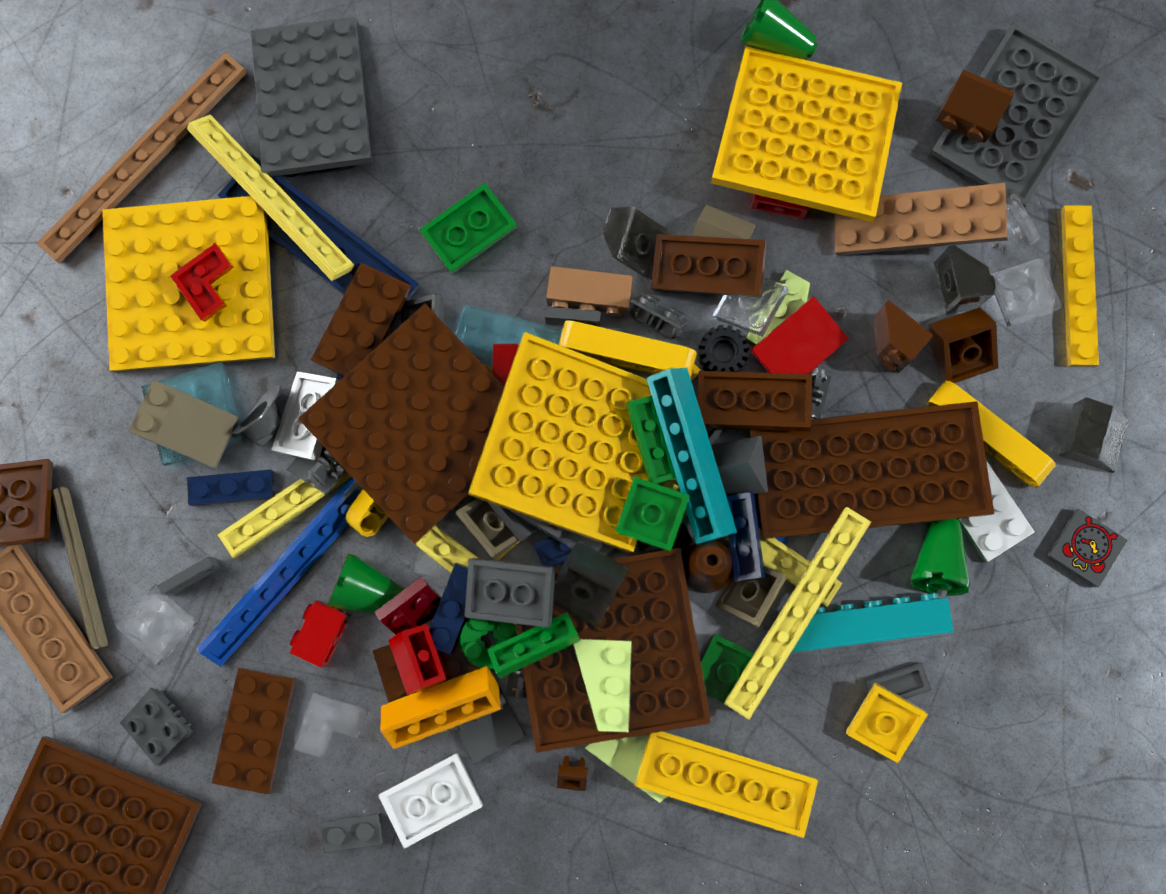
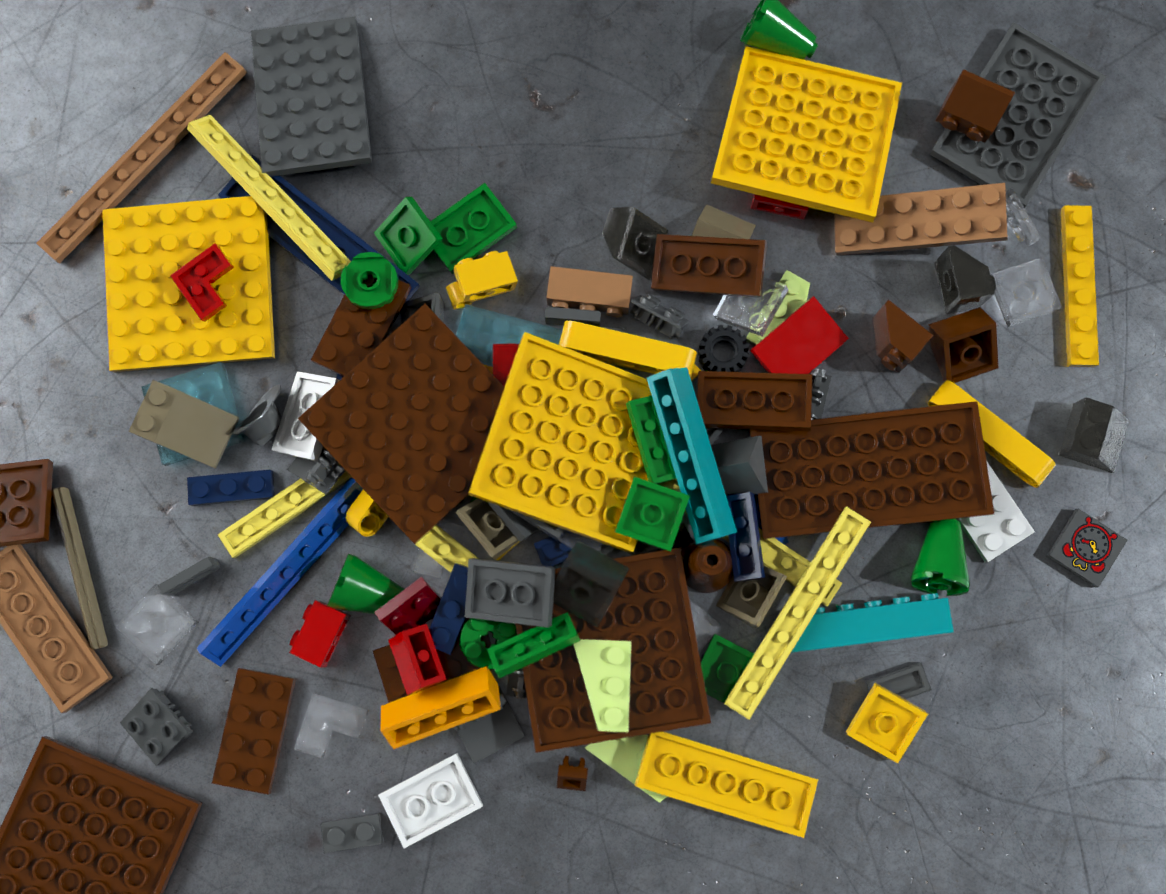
none -> green plate [341,252,398,309]
none -> green plate [374,197,443,275]
none -> yellow hinge [446,251,518,309]

